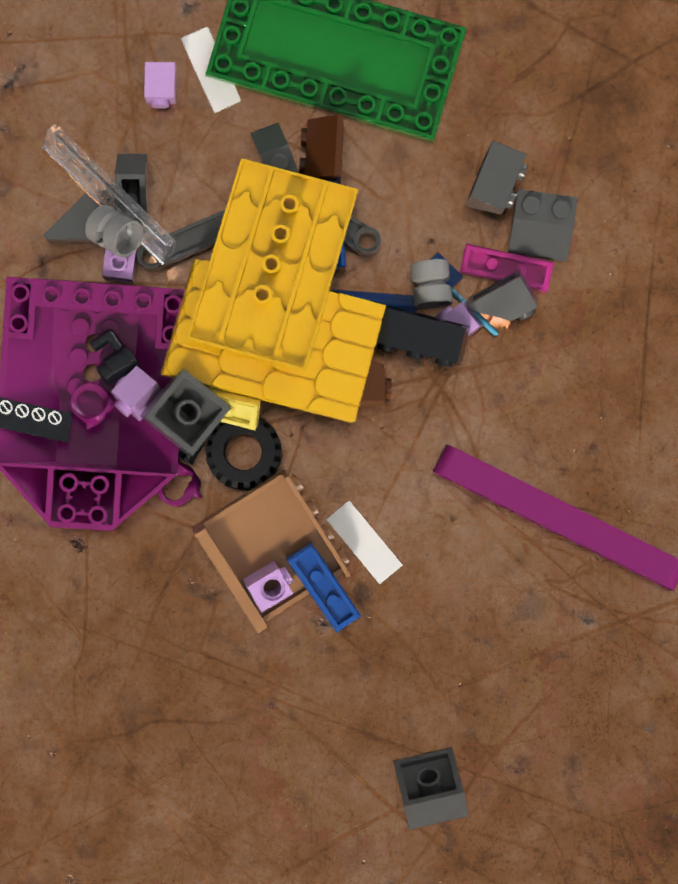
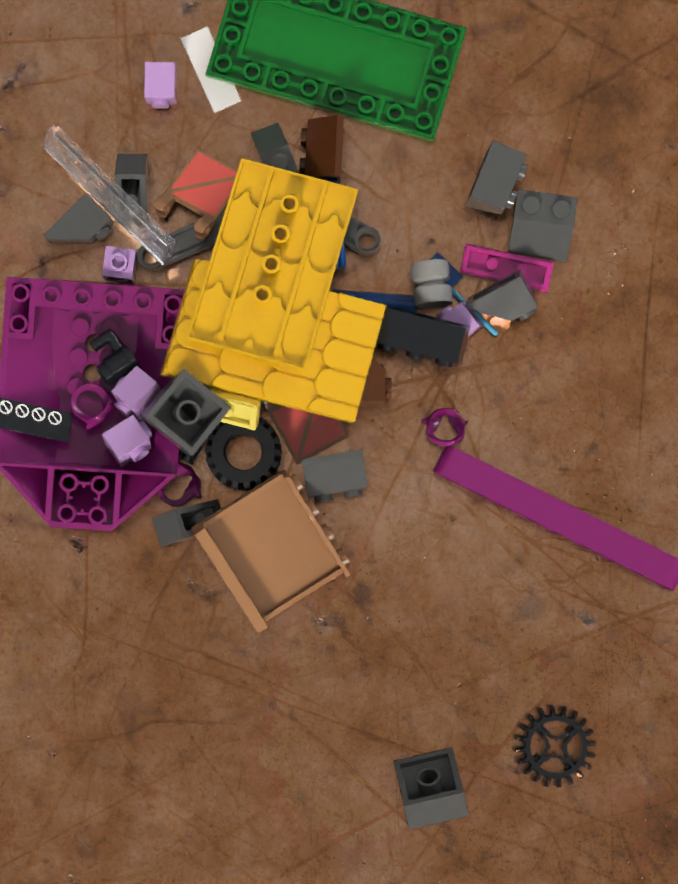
light grey wheel [85,205,143,258] -> none
lavender brick [243,561,293,612] -> none
blue tile [286,541,361,633] -> none
white sticker [326,501,403,584] -> none
none -> lavender brick [102,415,152,467]
none -> dark grey slope [152,499,221,547]
none -> flag [154,148,237,240]
none -> coral flag [261,400,349,464]
none -> dark grey slope [302,449,368,503]
none -> magenta piece [422,408,468,447]
none -> black gear [514,705,596,788]

